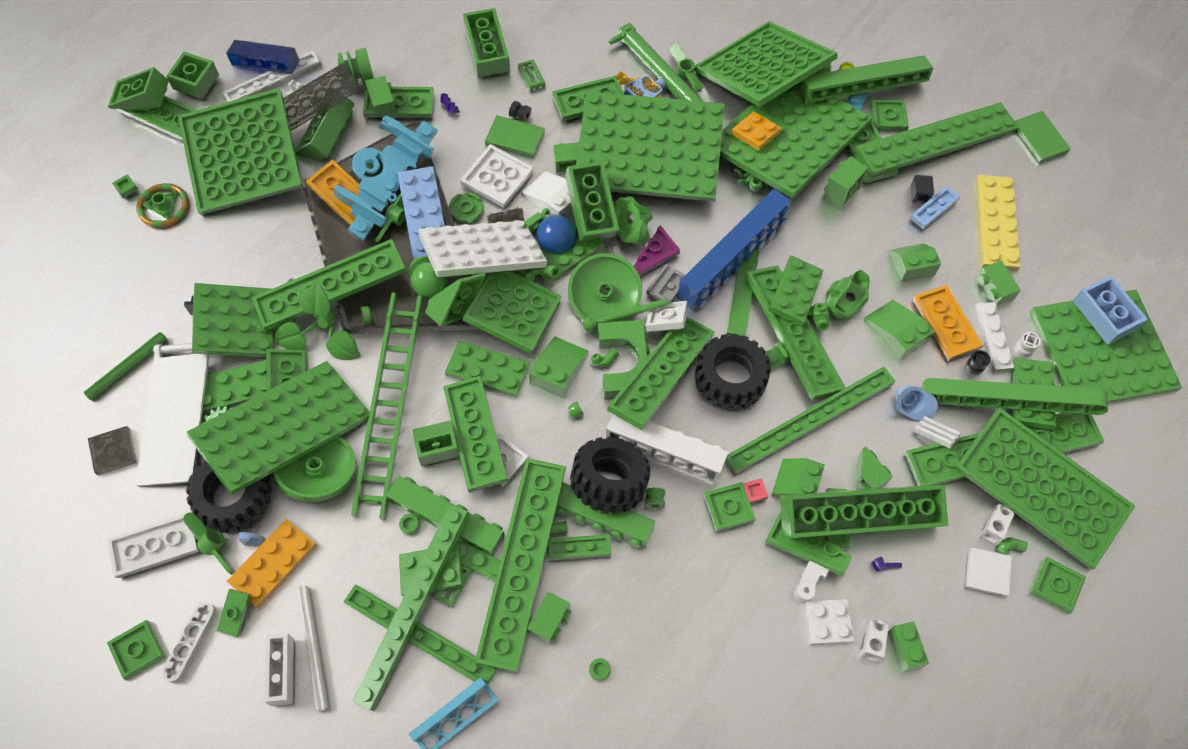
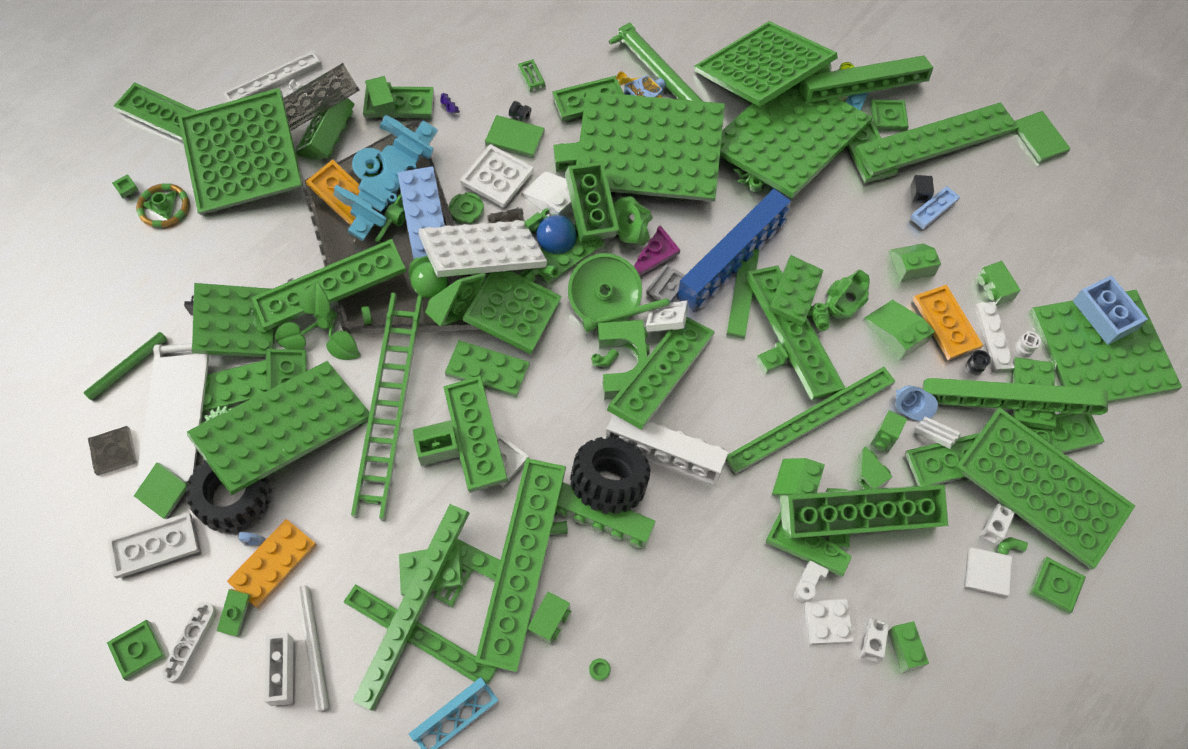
bright green slope [108,67,169,111] -> none
bright green brick [166,52,219,99] -> none
bright green piece [183,512,235,575] -> none
clear blue brick [226,40,300,74] -> none
bright green dish [273,436,356,502] -> none
bright green wheel [337,48,374,89] -> none
bright green brick [386,476,505,556] -> none
bright green tile [399,514,420,536] -> none
bright green brick [463,8,510,77] -> none
bright green slope [529,336,589,398] -> none
bright green plate [548,534,611,561] -> none
bright green hinge [568,401,584,418] -> none
bright green wheel [645,487,665,509] -> none
bright green piece [670,43,703,92] -> none
black tyre [695,334,771,410] -> none
bright green plate [704,482,756,532] -> none
light orange plate [731,111,781,151] -> none
coral plate [743,478,769,504] -> none
bright green brick [823,156,868,210] -> none
dark purple hand [871,557,902,572] -> none
light yellow plate [976,175,1021,271] -> none
none -> bright green tile [134,462,189,519]
none -> bright green brick [871,410,907,453]

